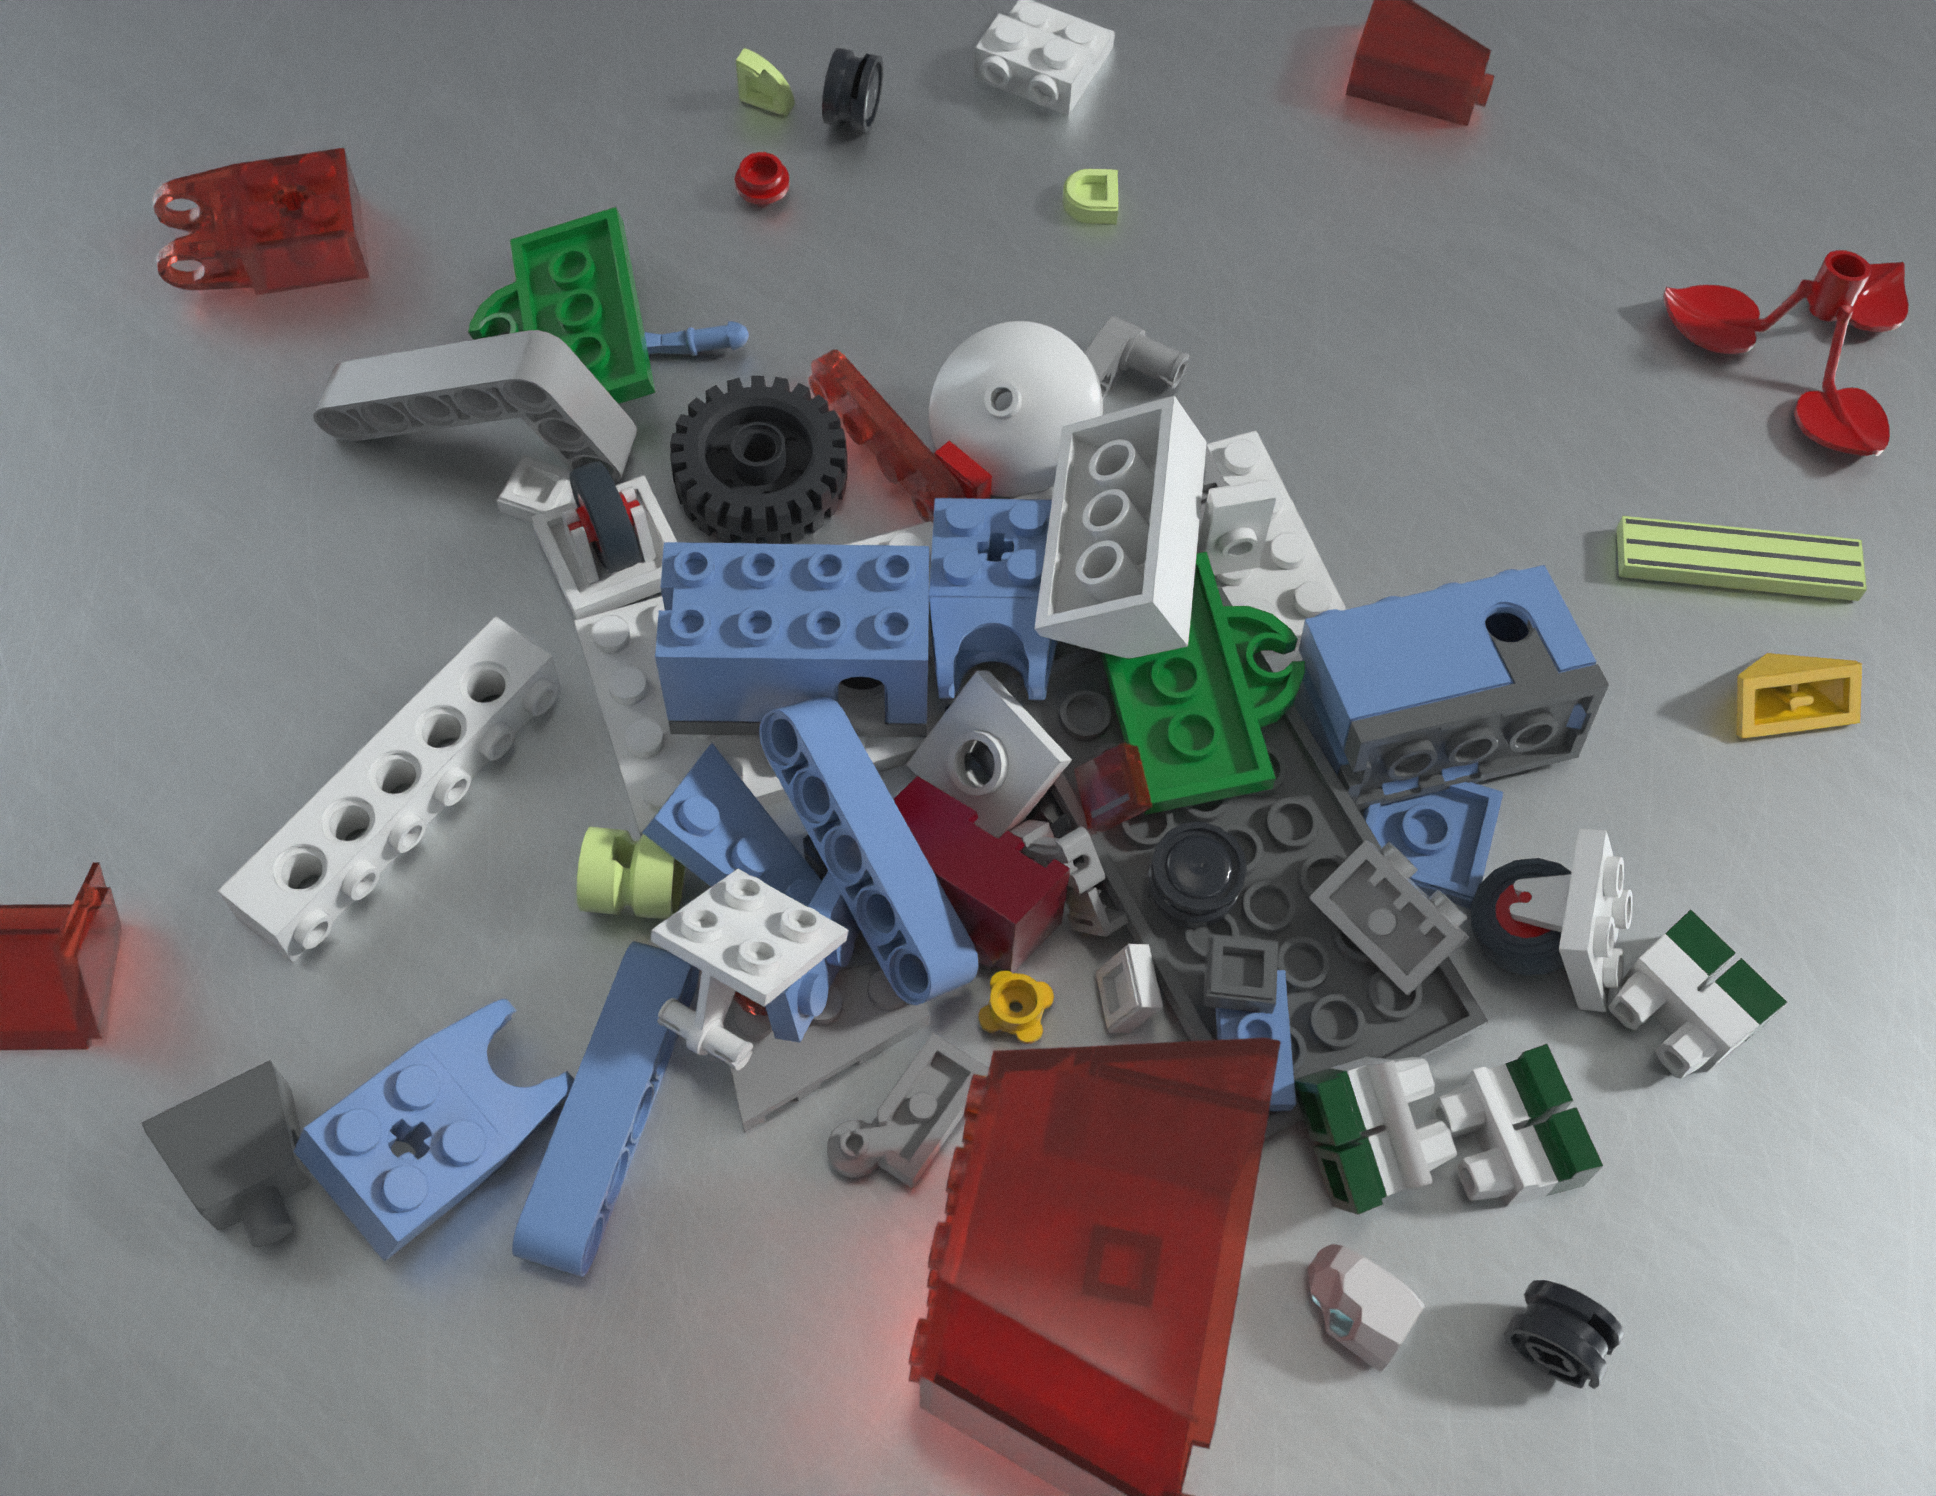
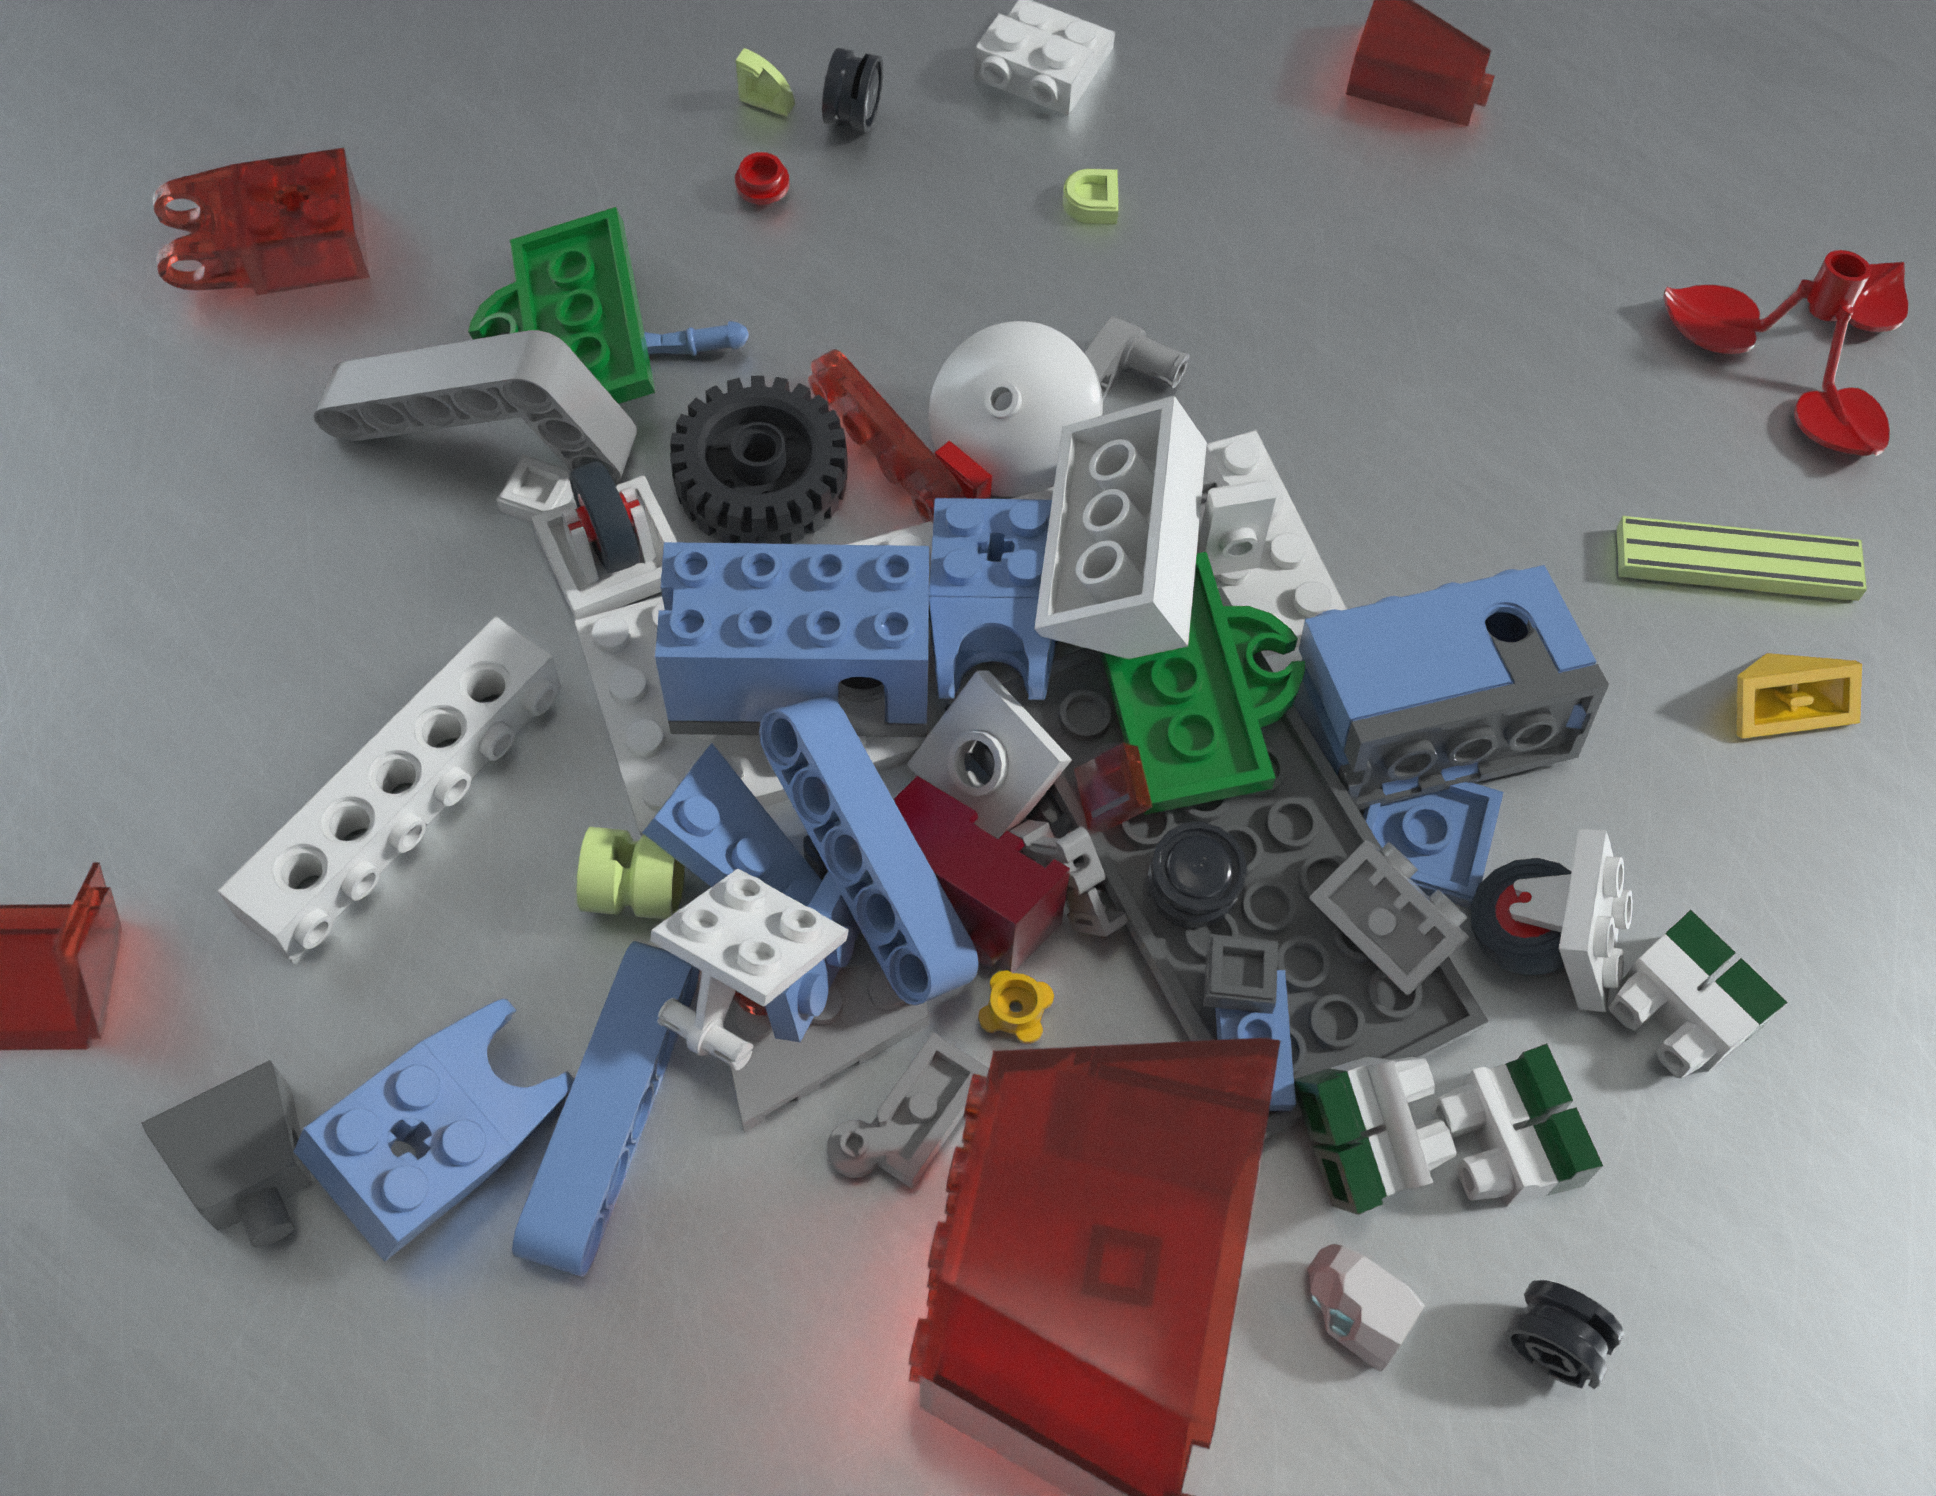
white tile [1096,944,1163,1033] -> none

